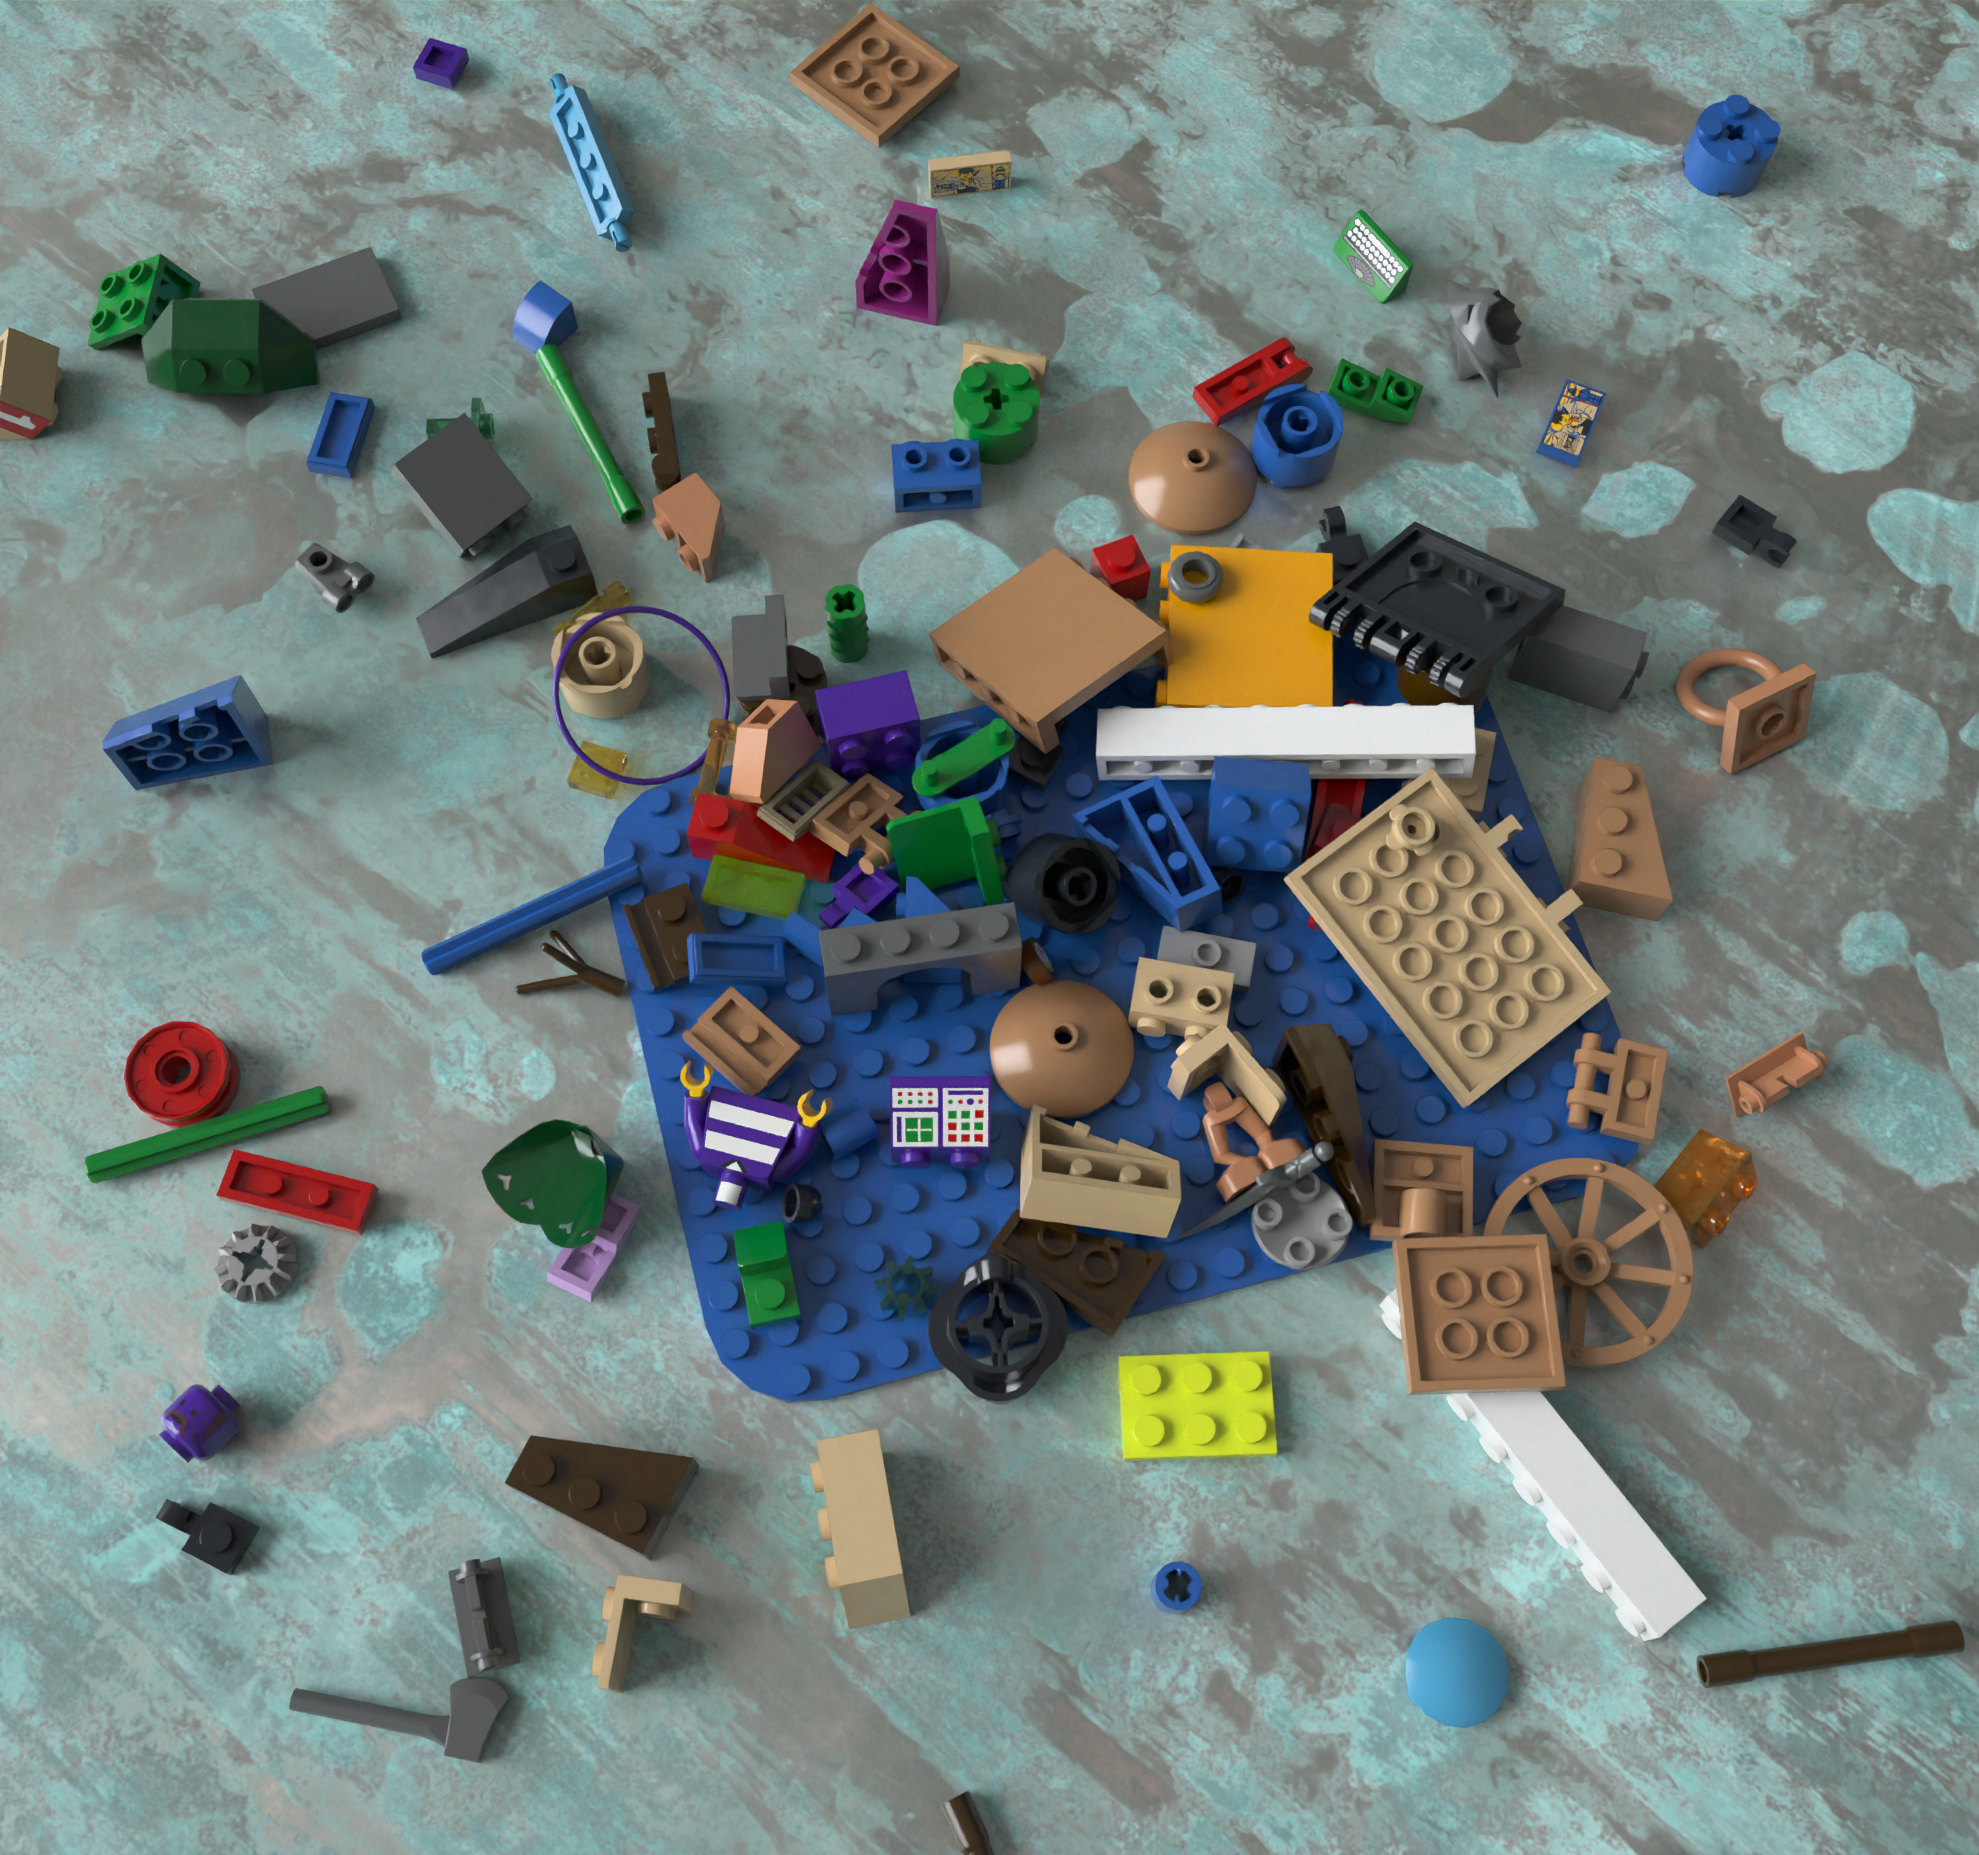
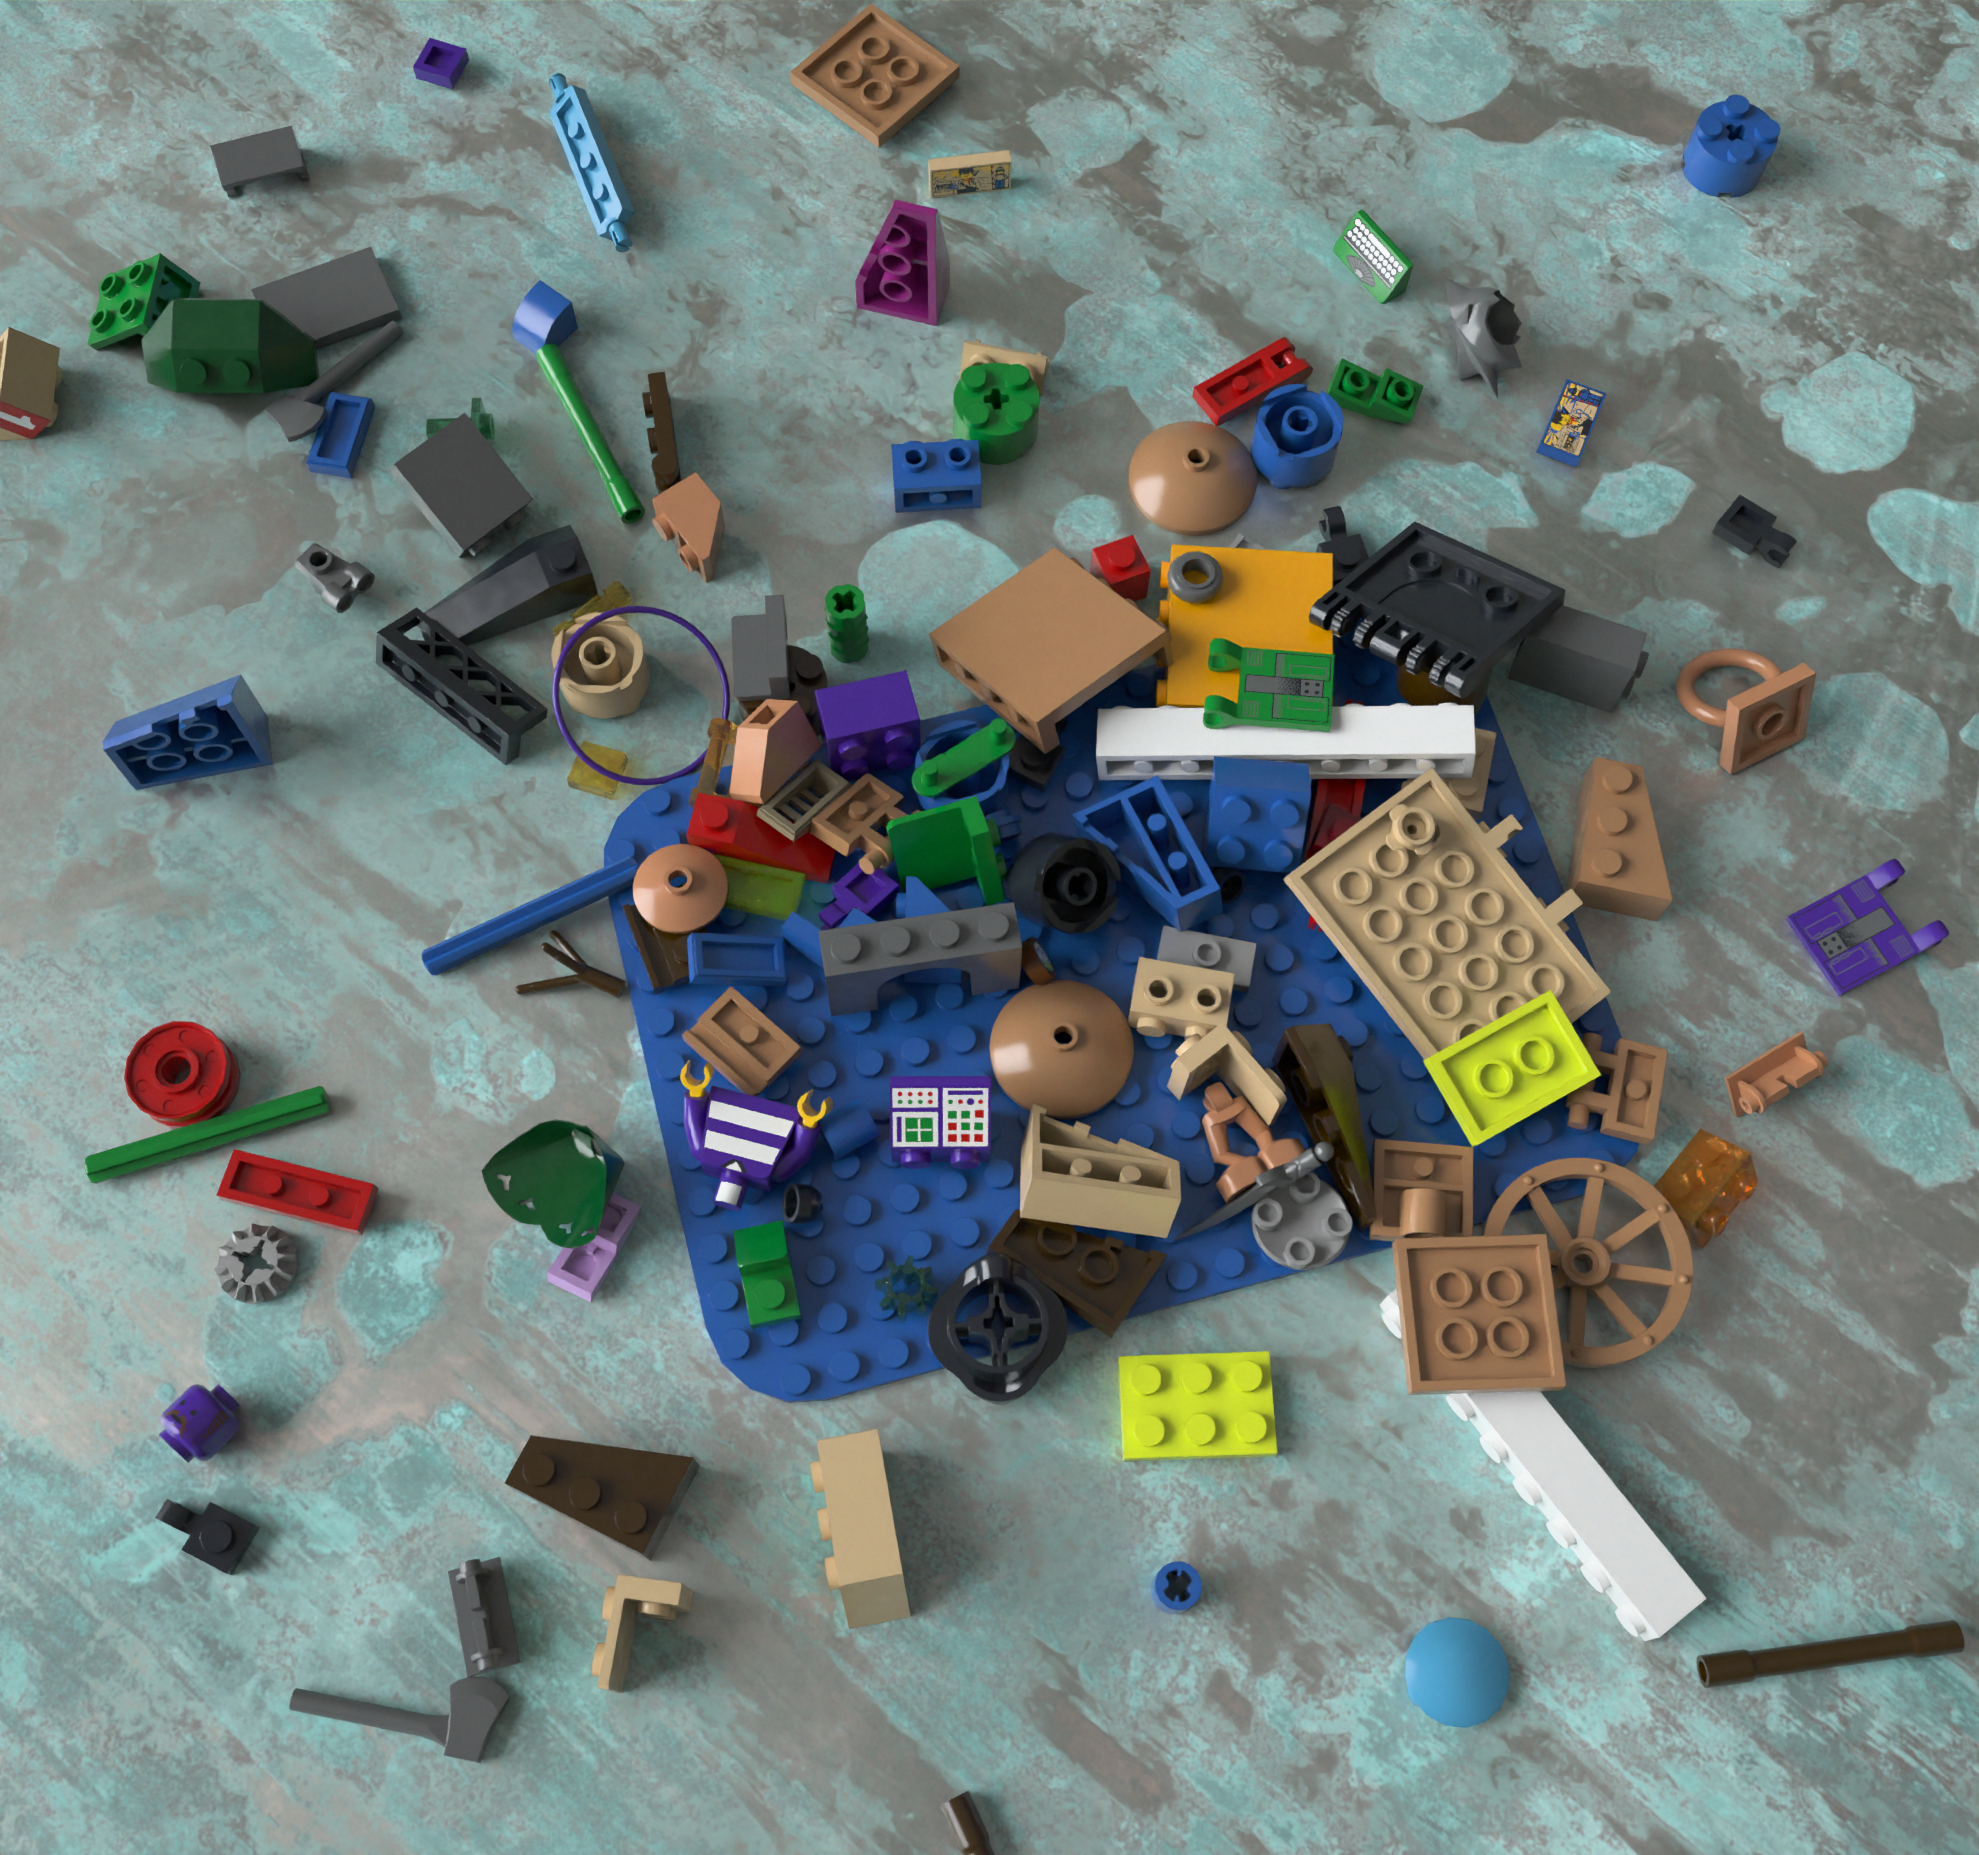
none -> dark grey hinge [210,126,309,198]
none -> dark grey piece [264,320,404,442]
none -> black fence [376,607,548,765]
none -> nougat dish [633,844,728,934]
none -> green flag [1203,638,1335,732]
none -> neon yellow plate [1423,990,1601,1147]
none -> dark purple flag [1786,859,1950,997]

